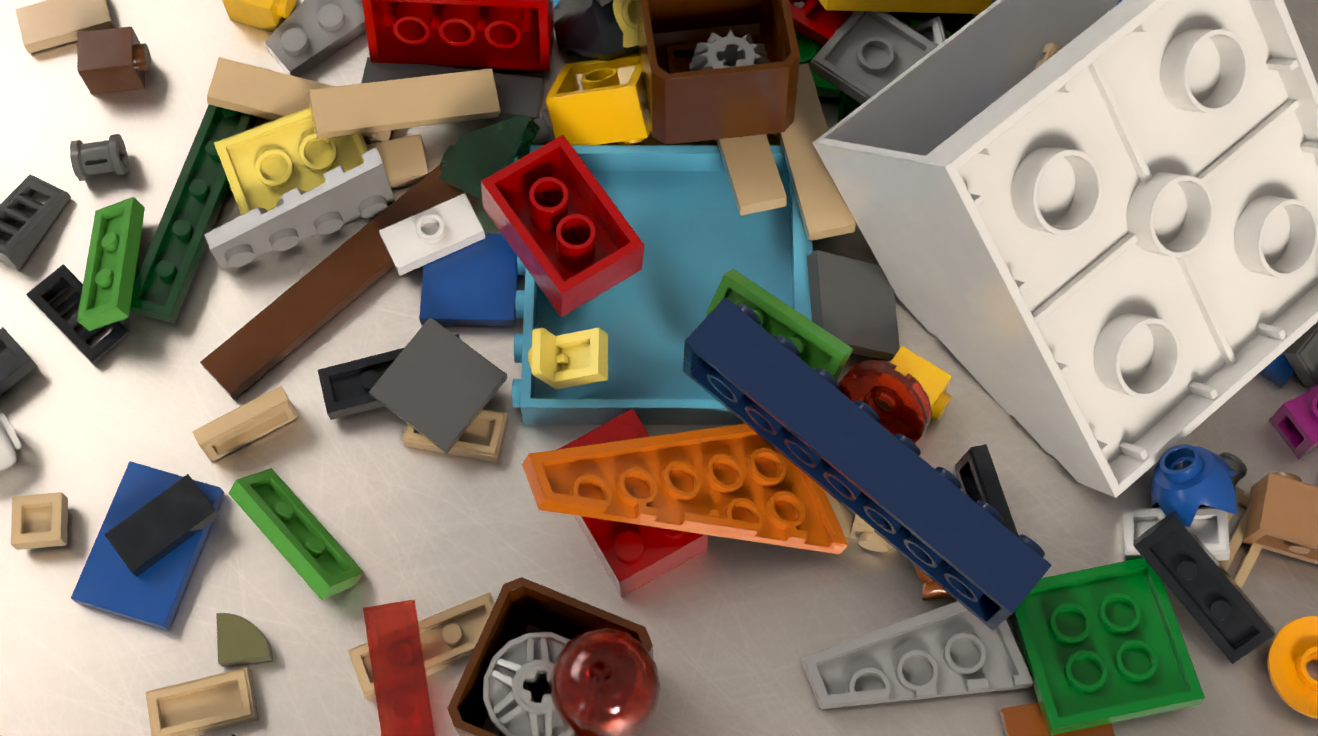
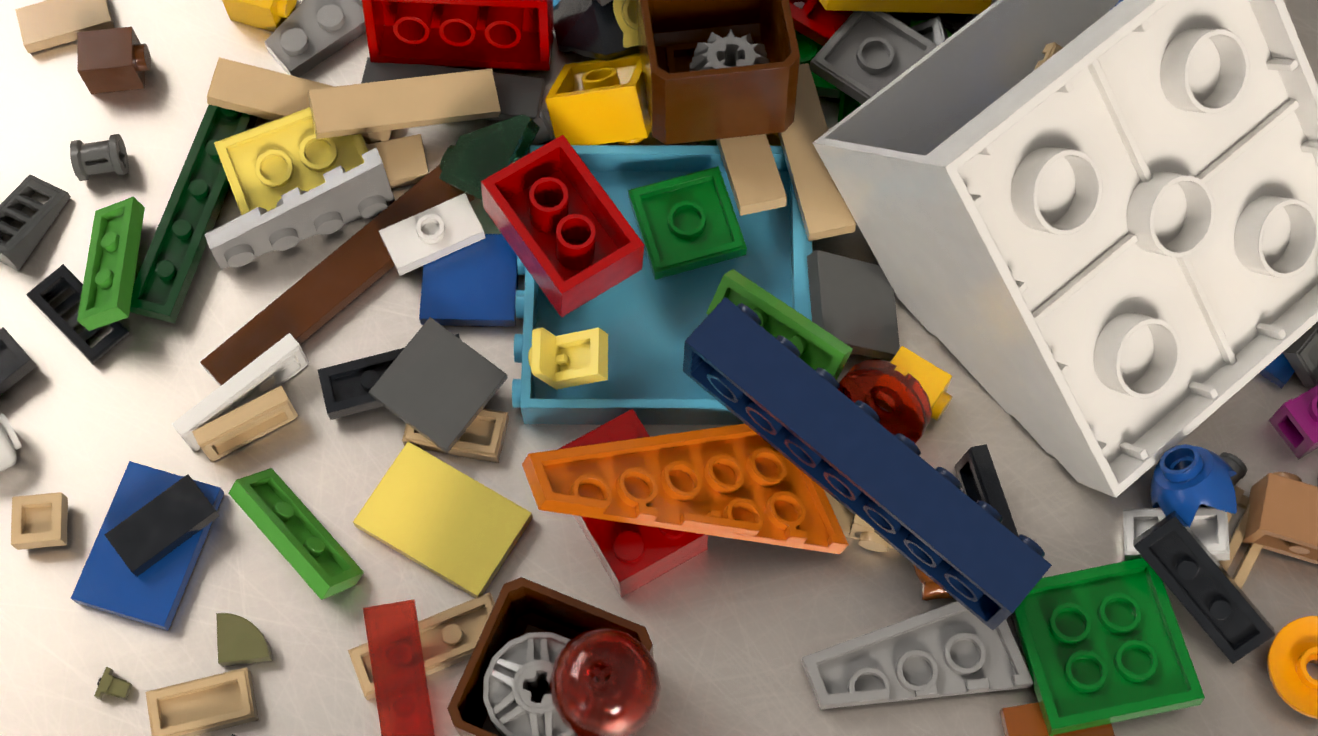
none -> olive piece [94,667,132,700]
none -> white tile [172,333,309,452]
none -> light yellow tile [353,441,533,598]
none -> green tile [628,166,747,280]

